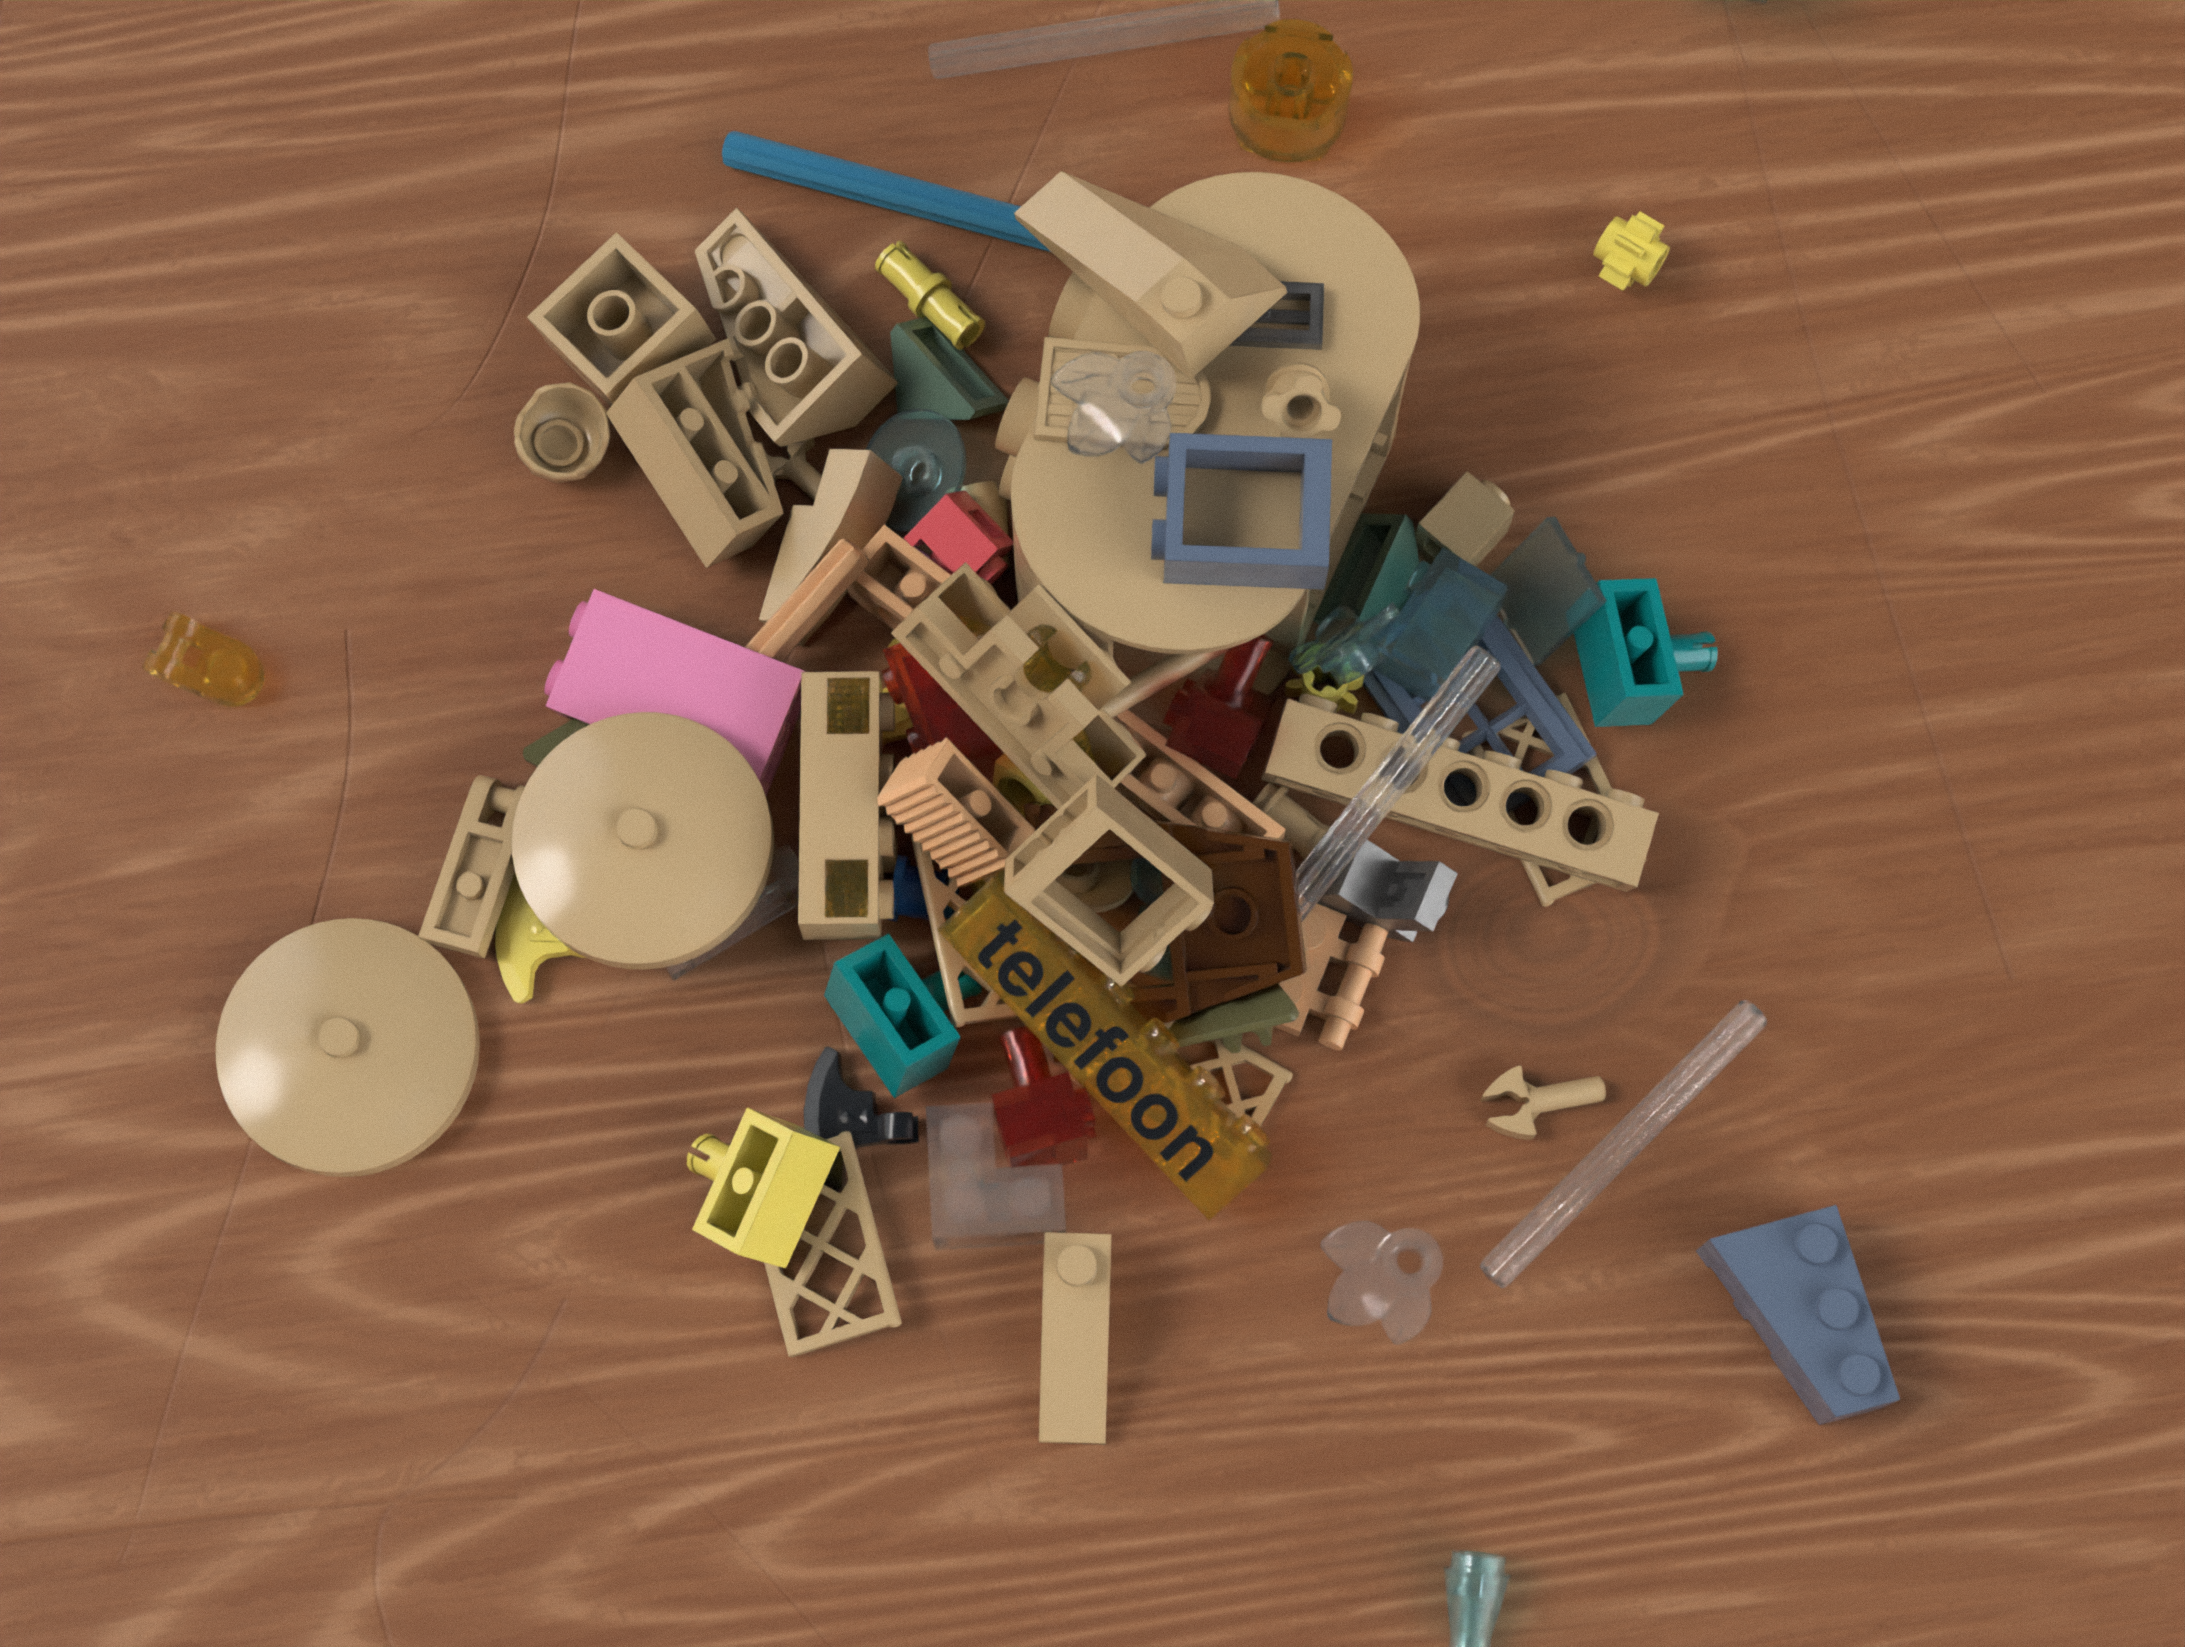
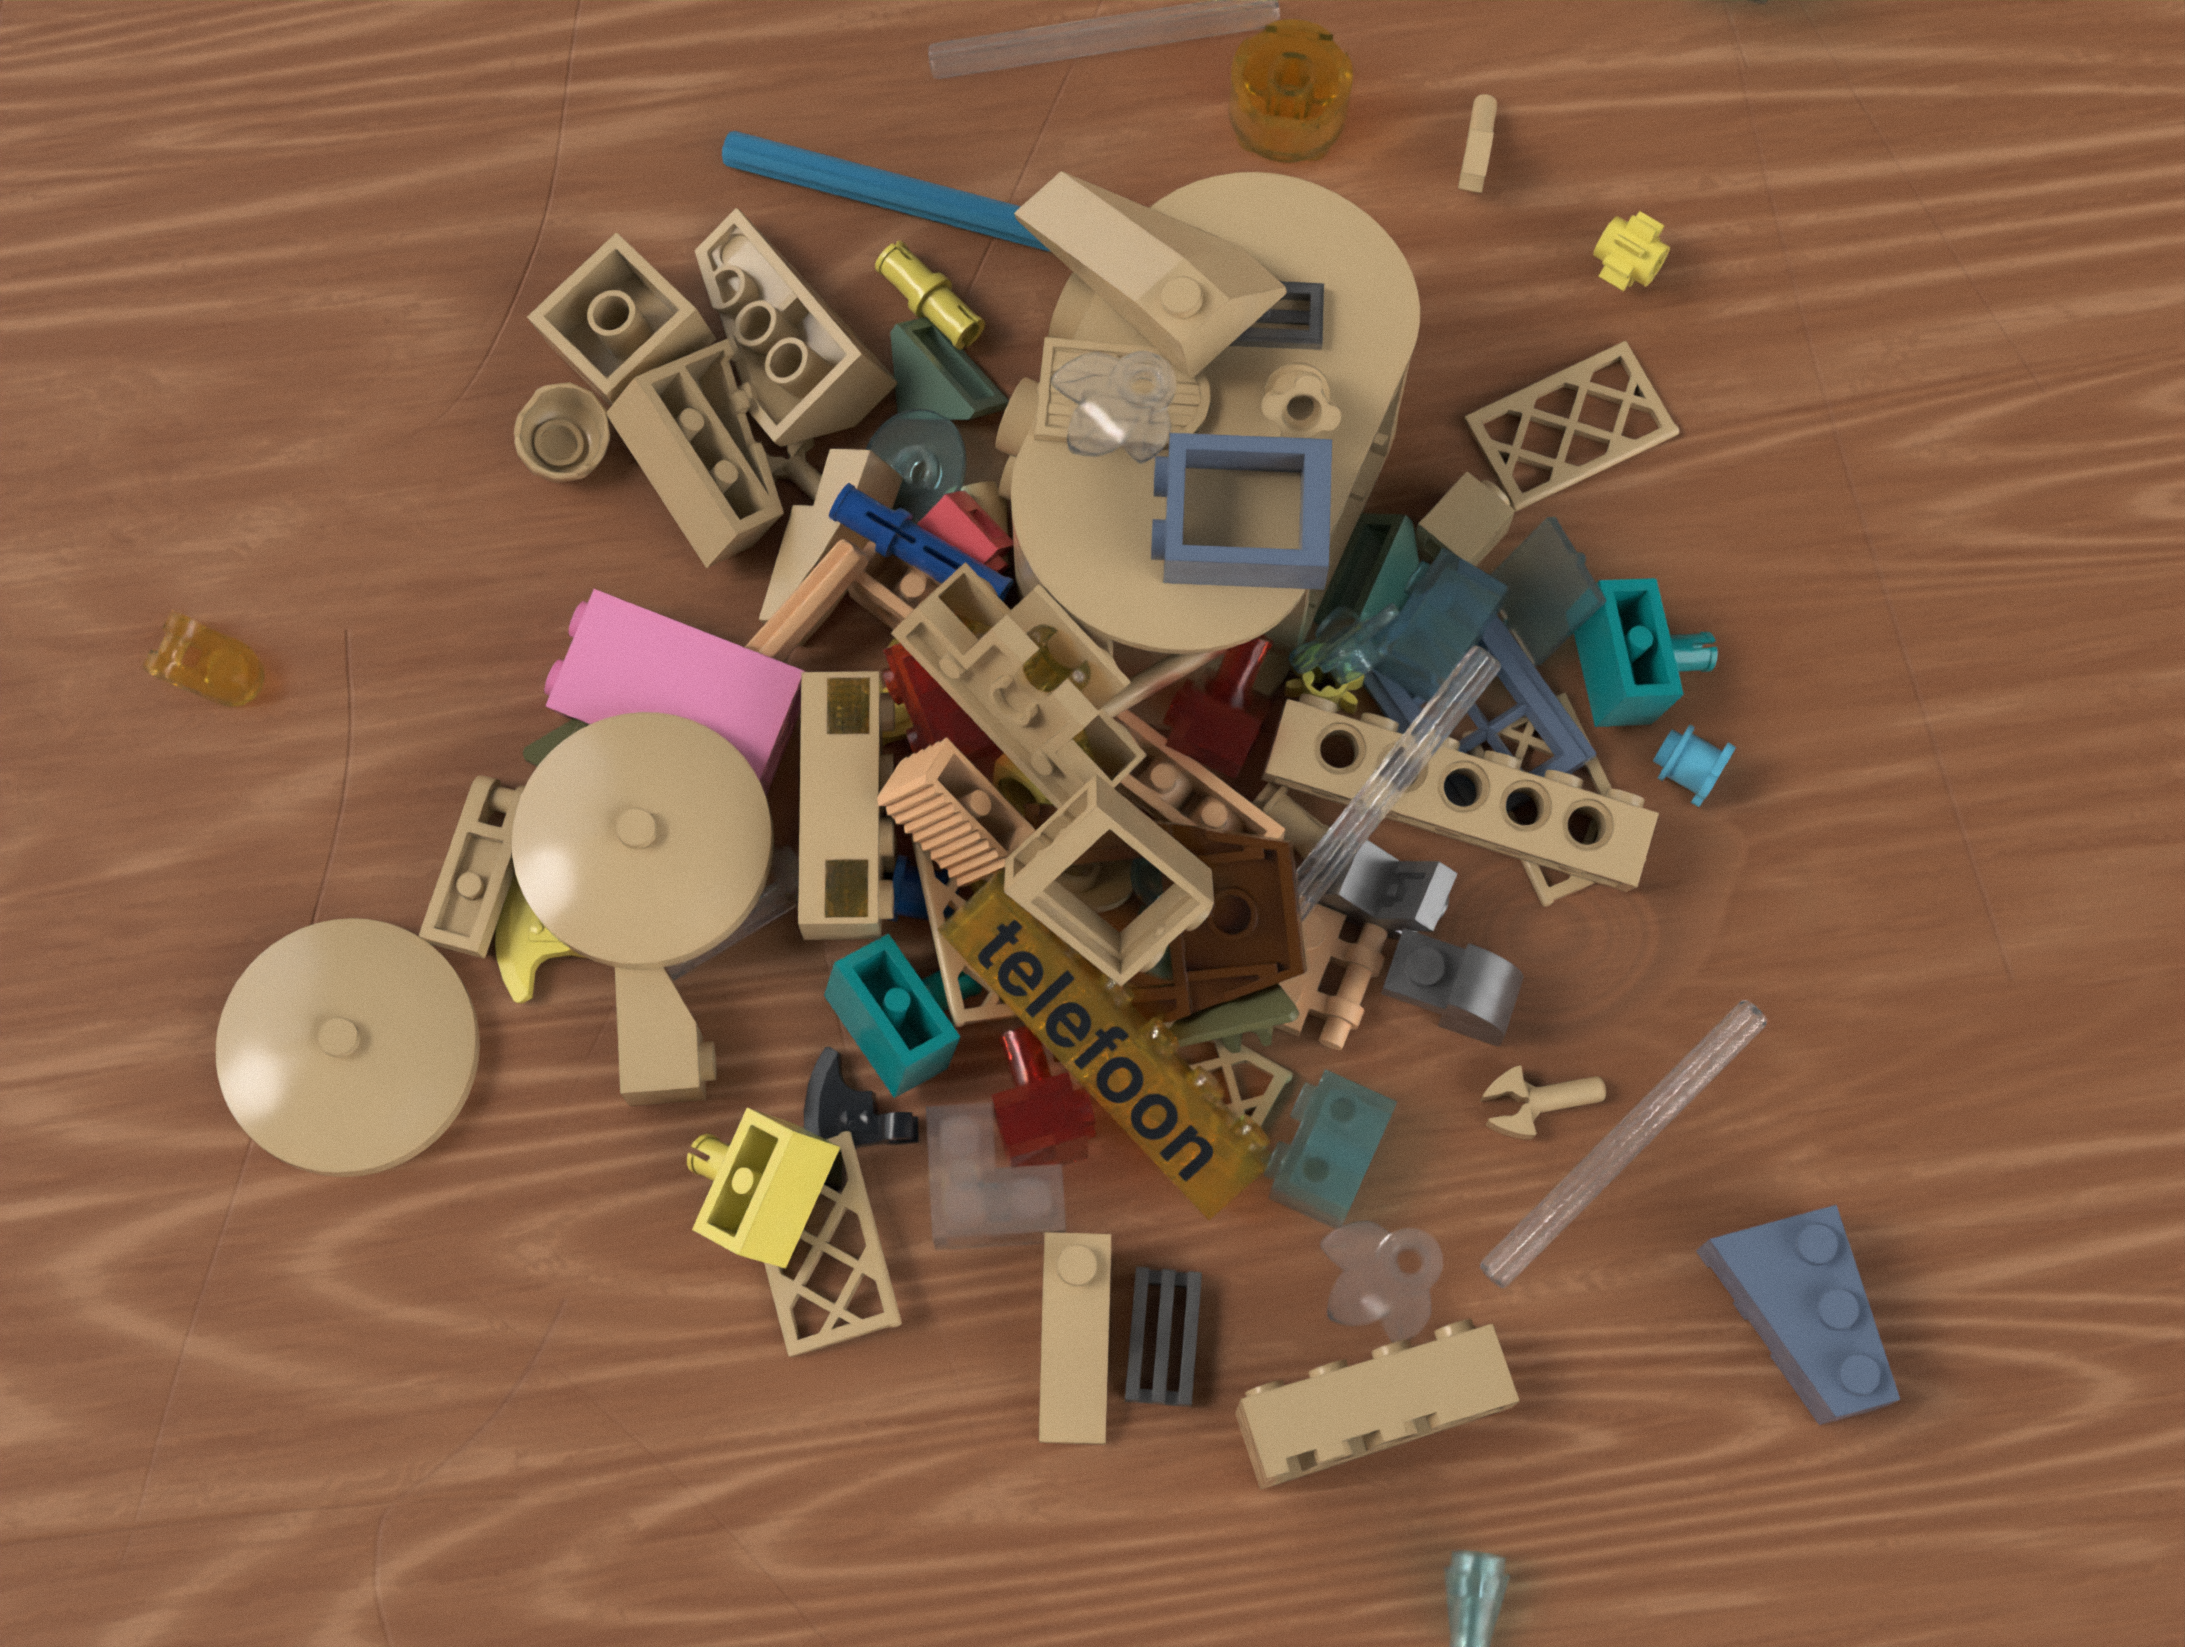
none -> tan slope [615,967,717,1106]
none -> blue pin [829,483,1013,602]
none -> flat silver tile [1125,1267,1202,1407]
none -> tan wedge [1235,1319,1520,1490]
none -> clear light blue brick [1263,1069,1397,1231]
none -> flat silver brick [1381,928,1524,1047]
none -> tan bar [1458,94,1497,193]
none -> tan window [1463,341,1679,512]
none -> medium azure brick [1653,724,1736,807]

